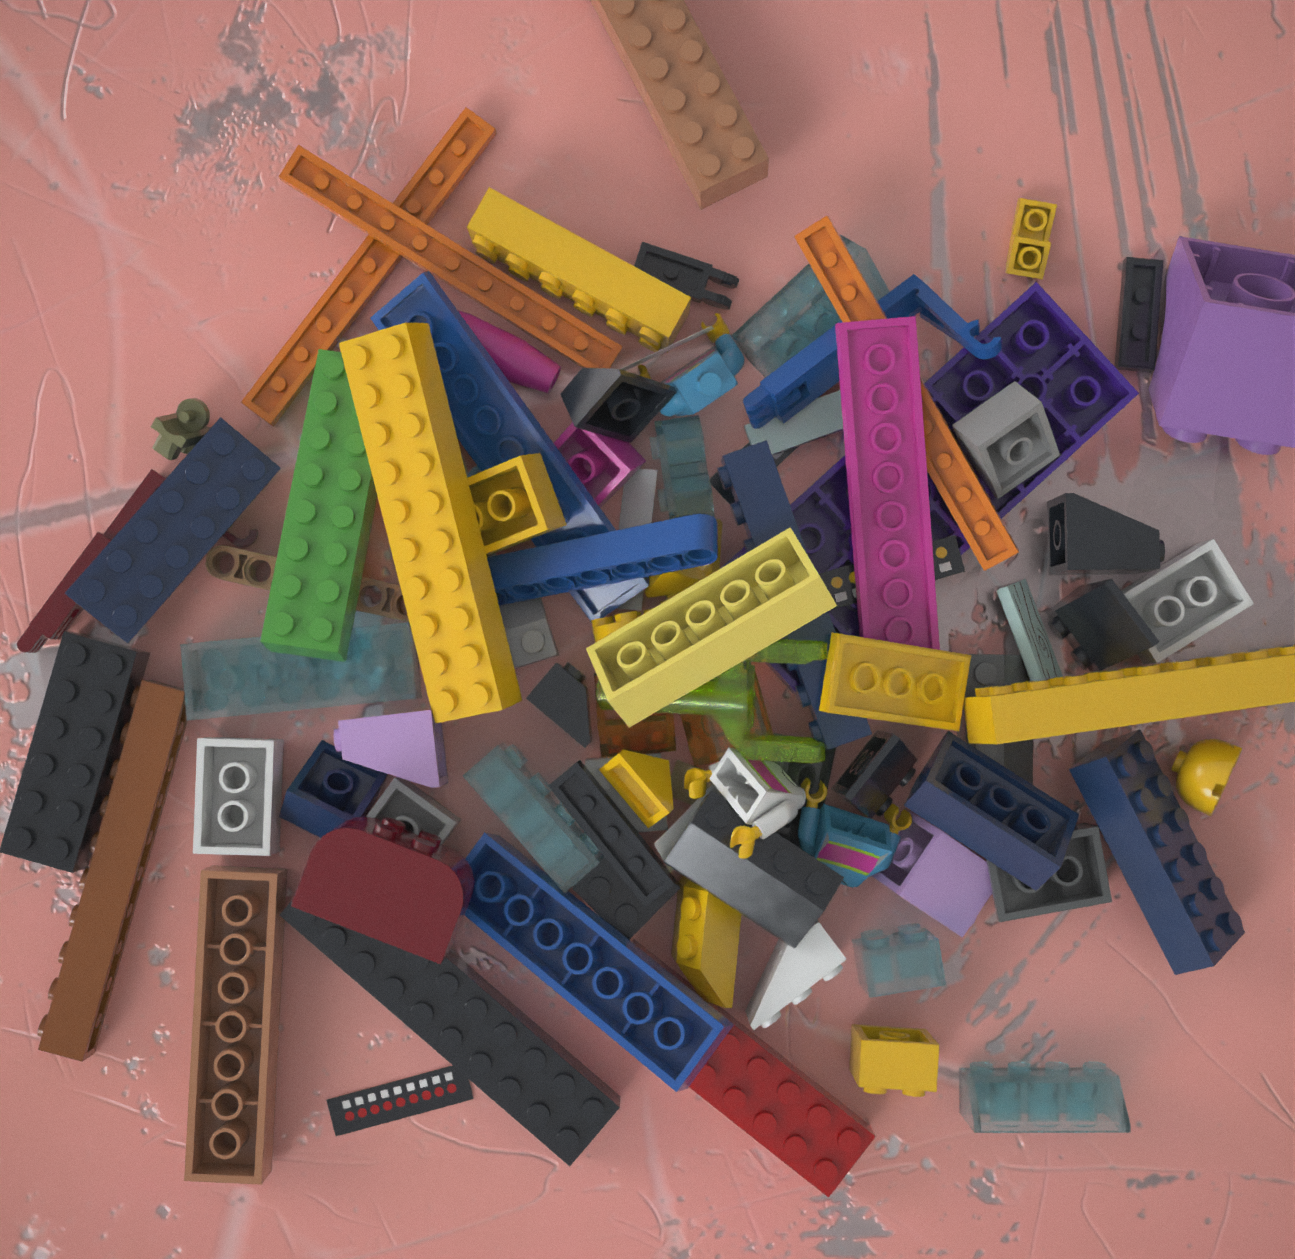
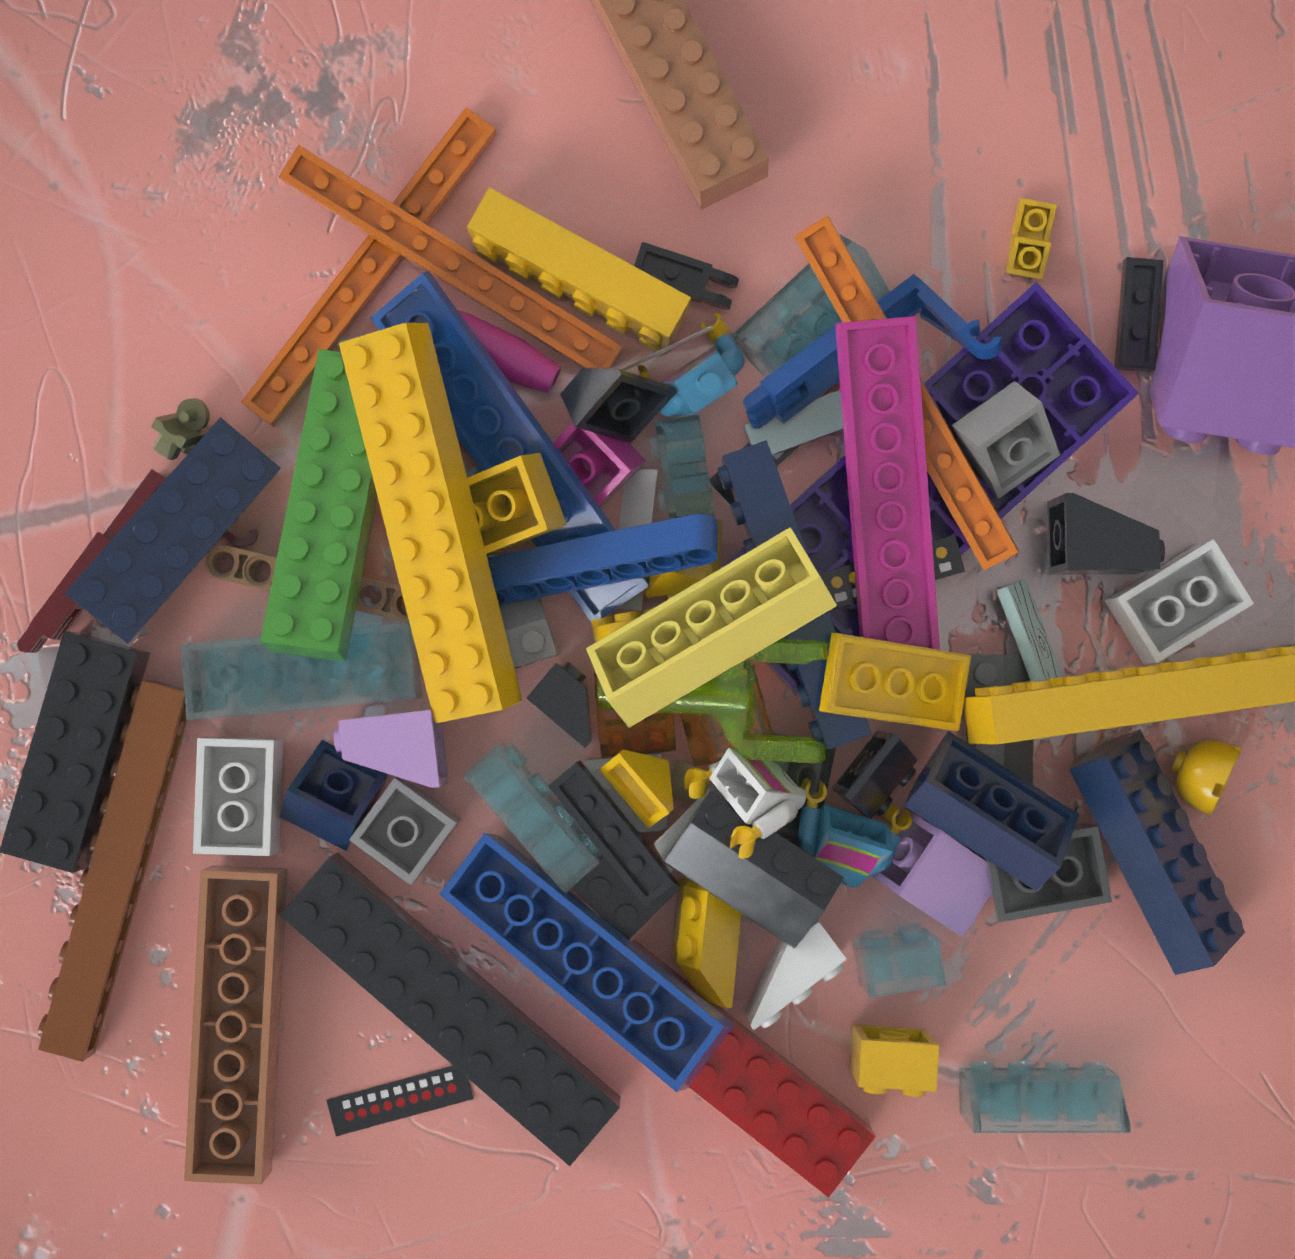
dark red brick [291,817,474,964] -> none
black slope [1045,579,1160,671] -> none

